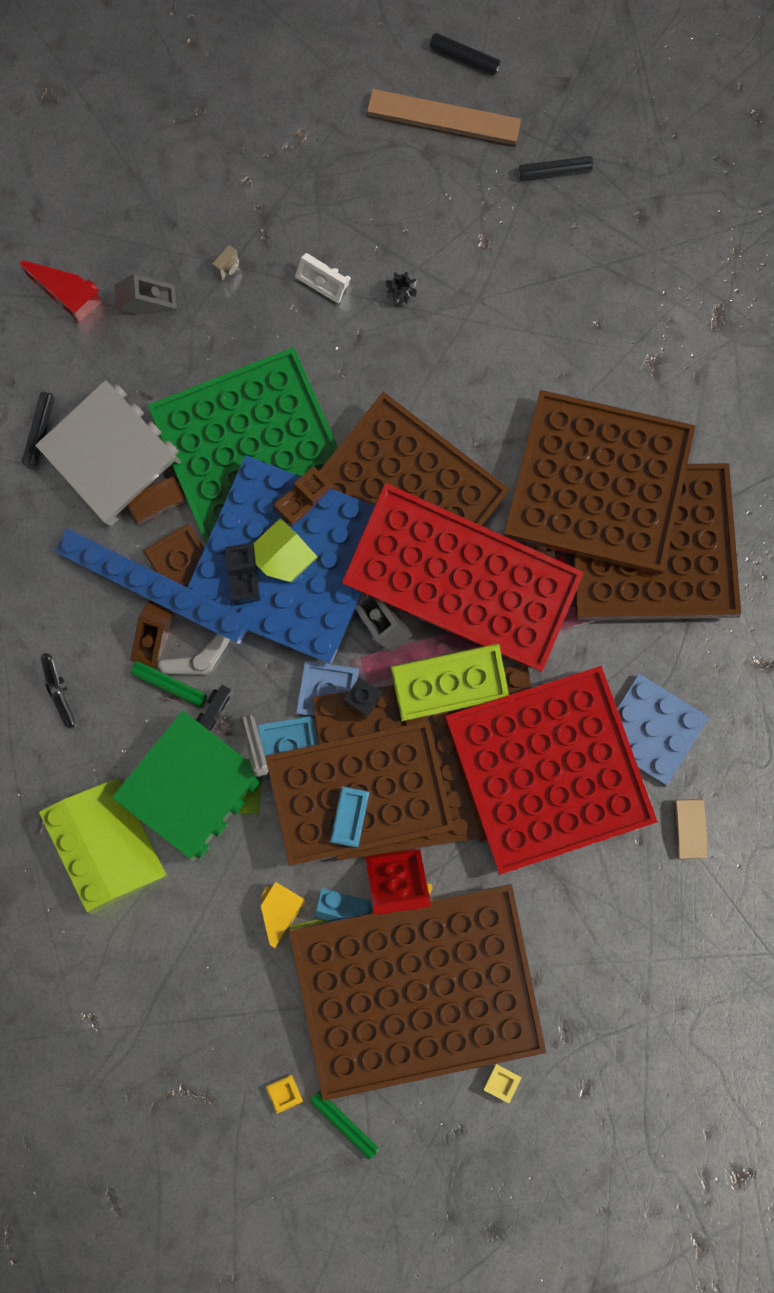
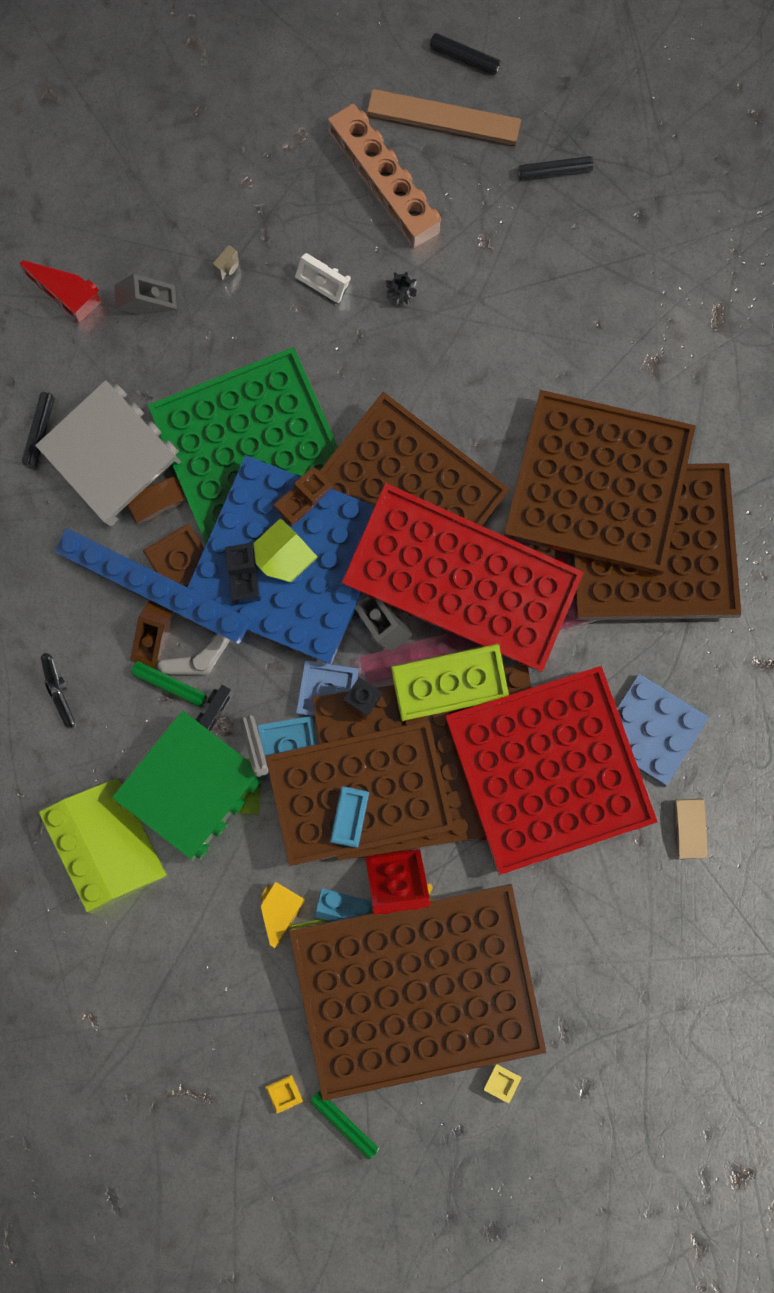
none -> nougat brick [328,103,441,248]

